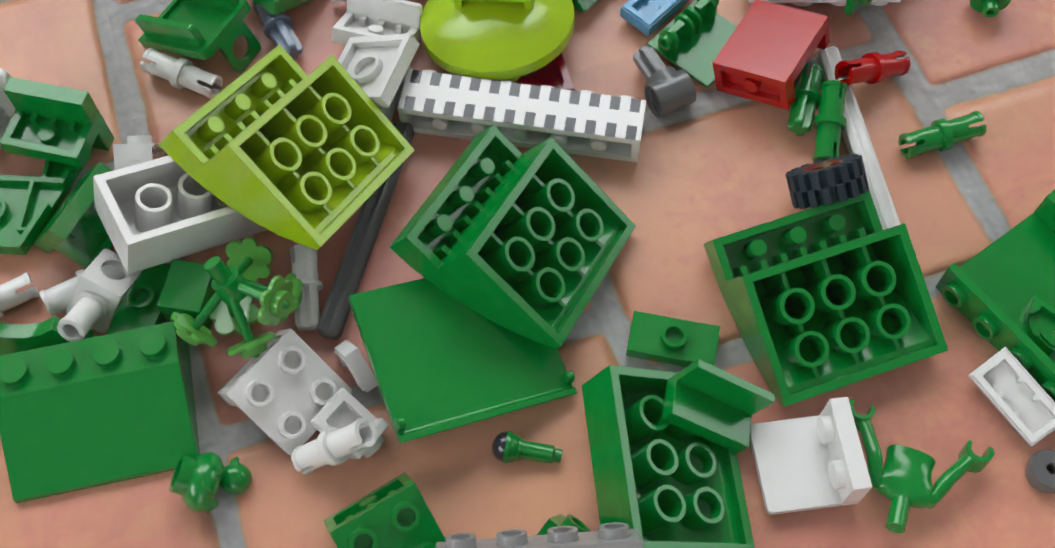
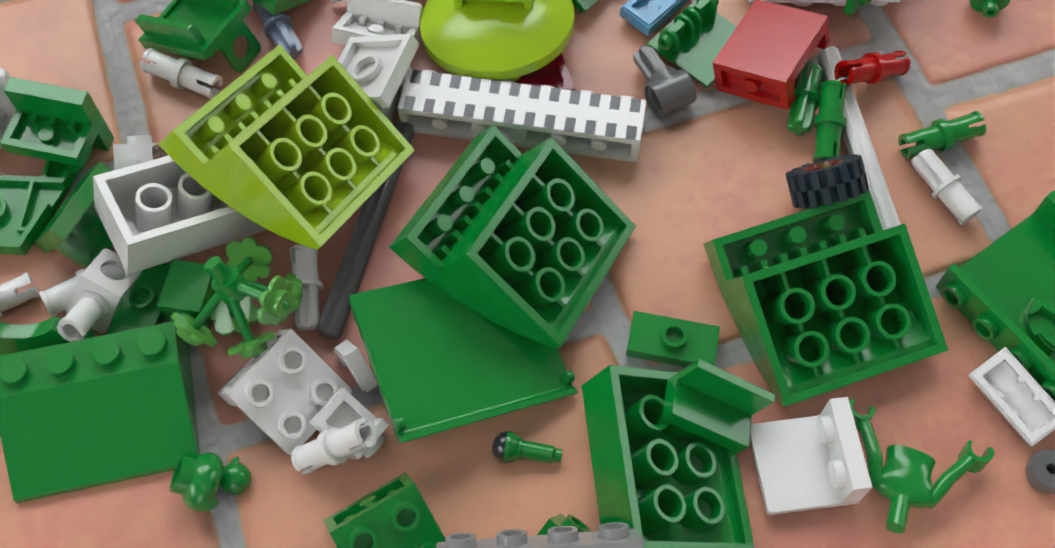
none -> white axle [911,149,983,225]

